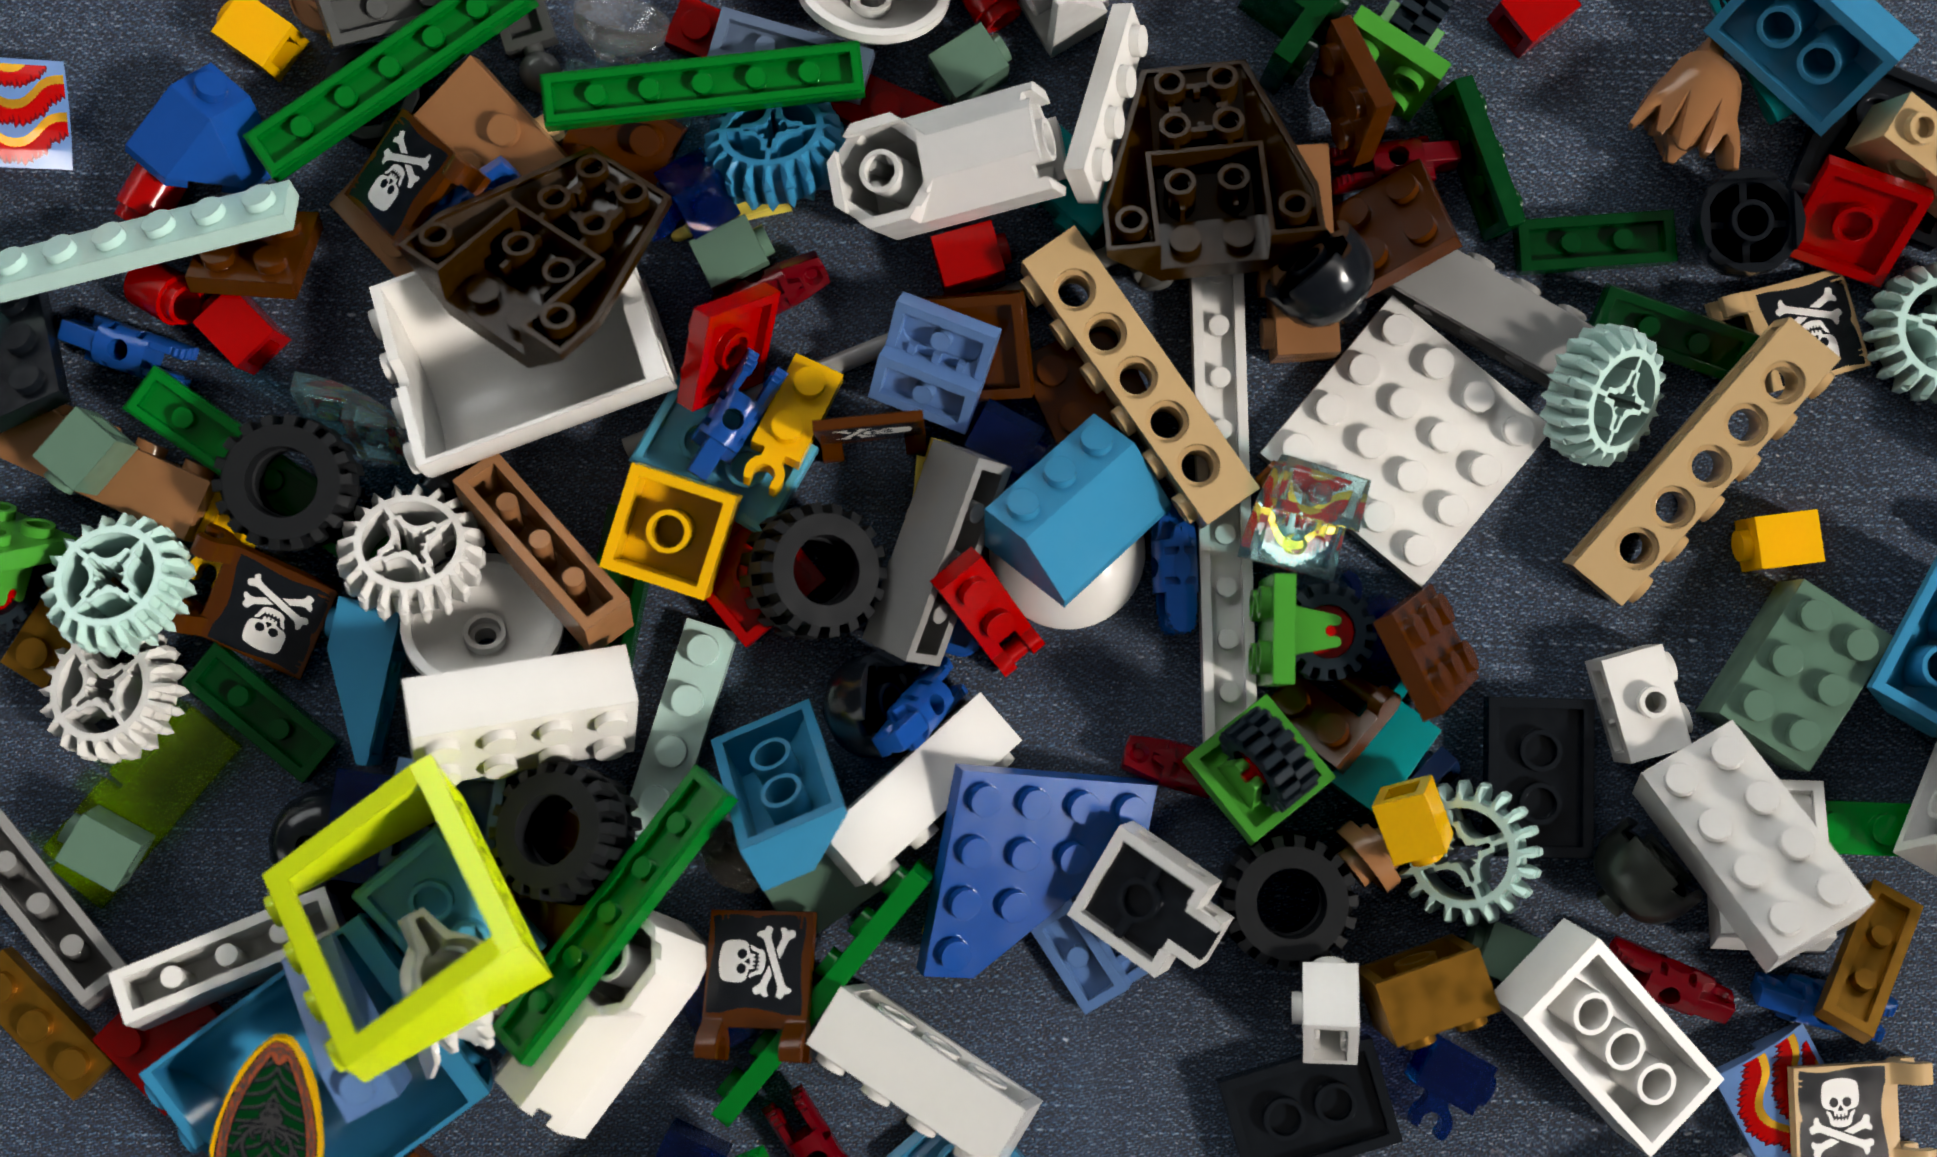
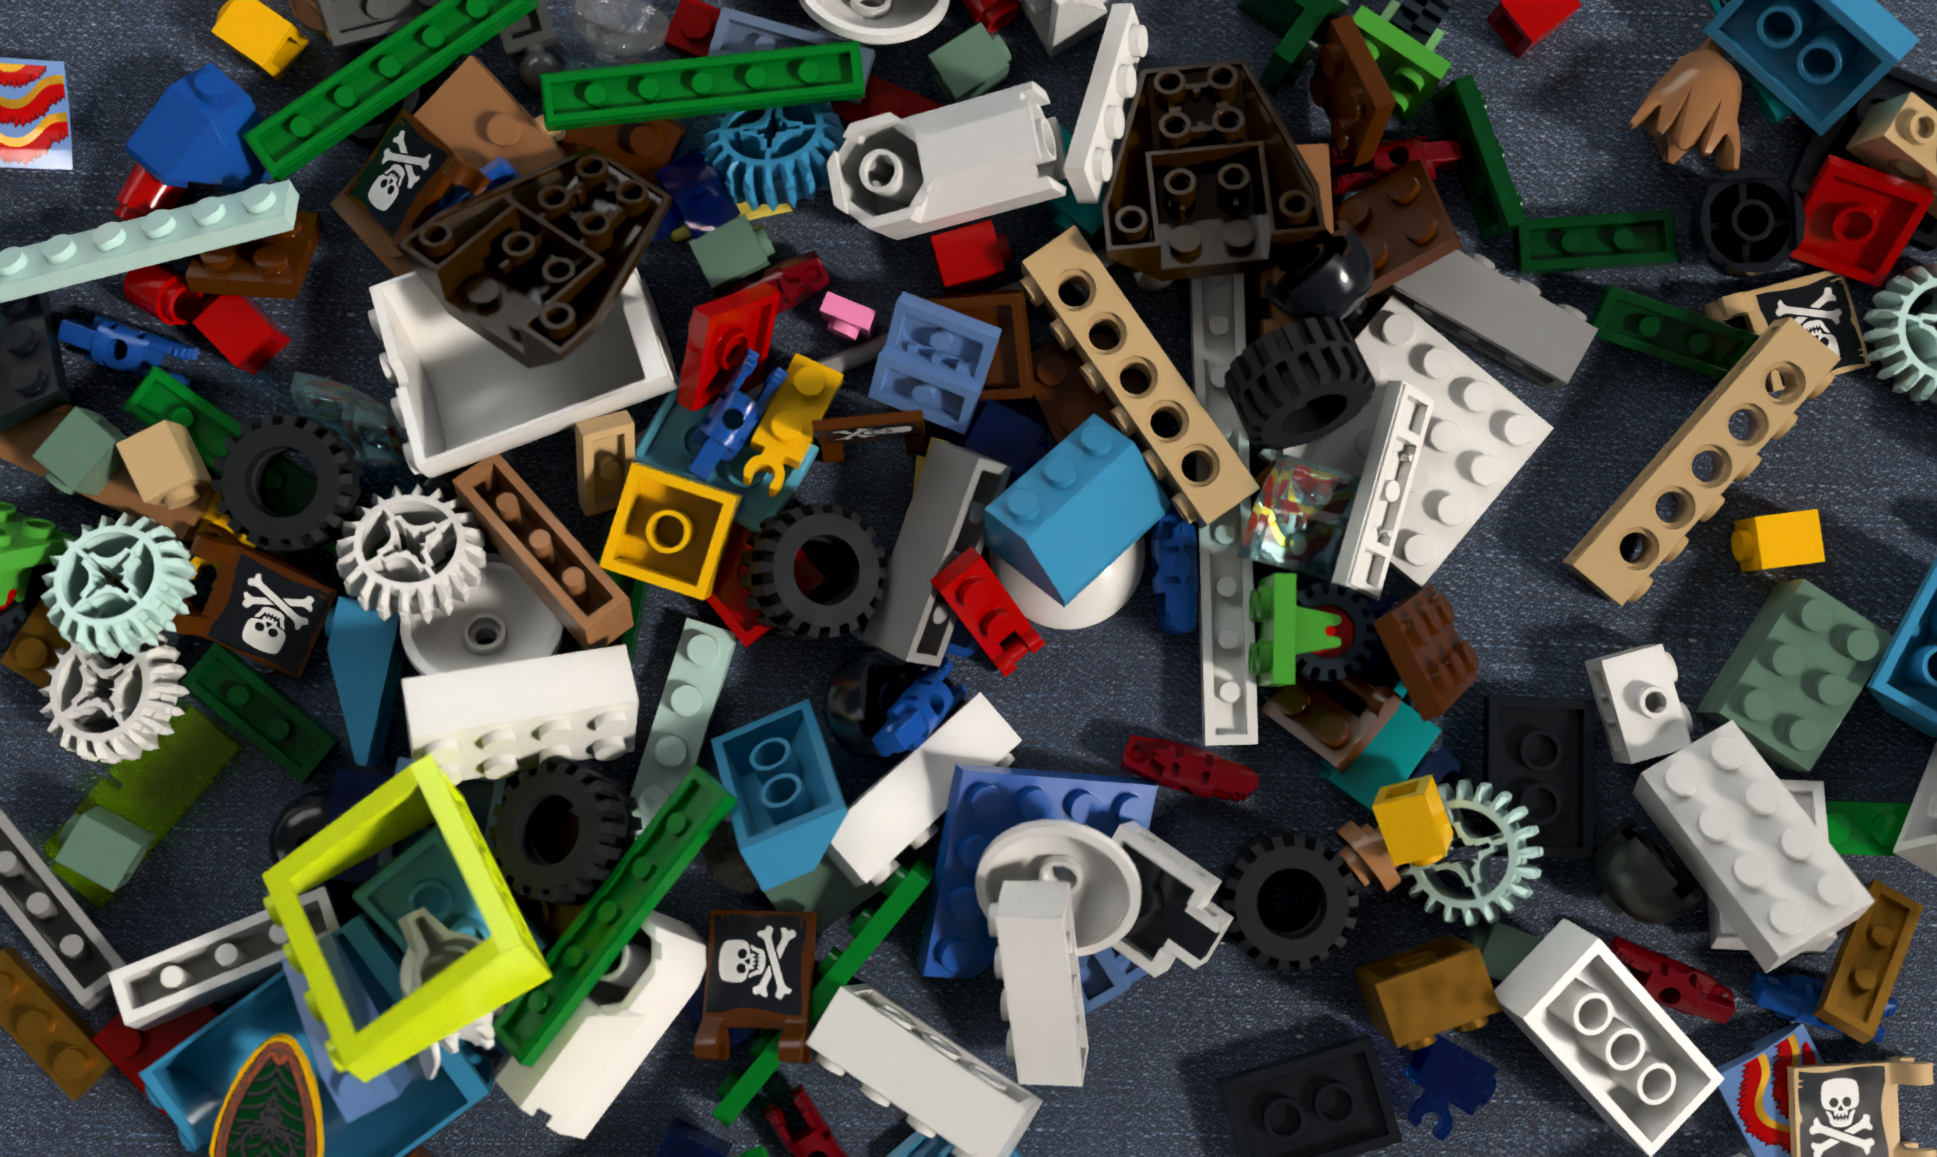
plate [1182,694,1336,846] -> none
white brick [1292,956,1360,1065] -> none
light aqua gear [1539,323,1666,467] -> none
none -> tan brick [116,420,212,510]
none -> tan plate [575,410,635,517]
none -> bright pink plate [819,291,878,341]
none -> white dish [975,819,1142,957]
none -> white brick [988,880,1089,1086]
none -> black tyre [1224,316,1376,450]
none -> white plate [1331,380,1435,601]

